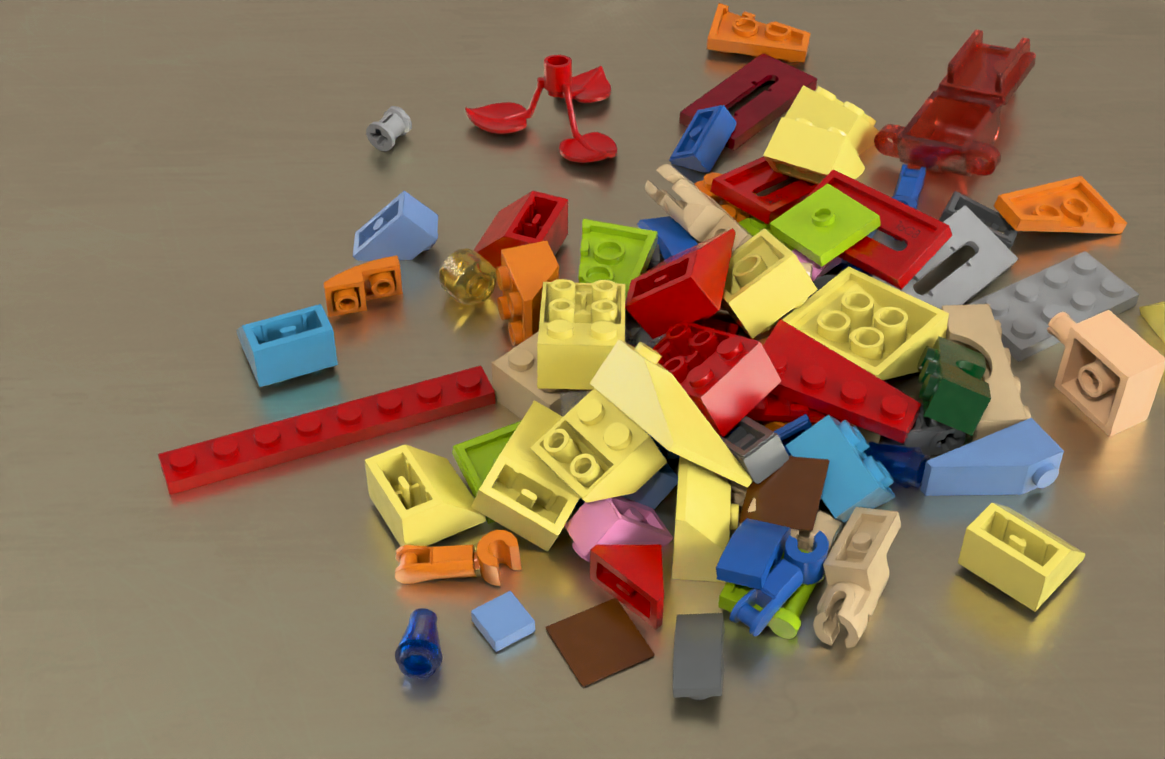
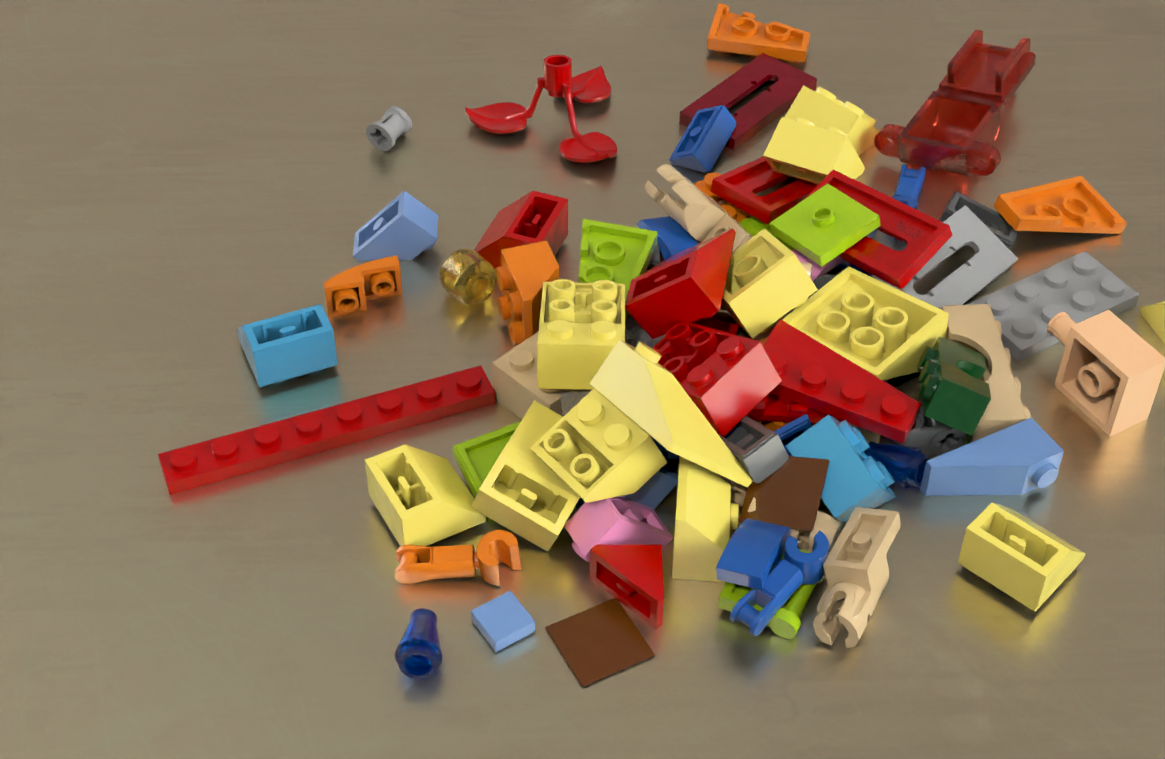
dark grey slope [673,613,725,700] -> none

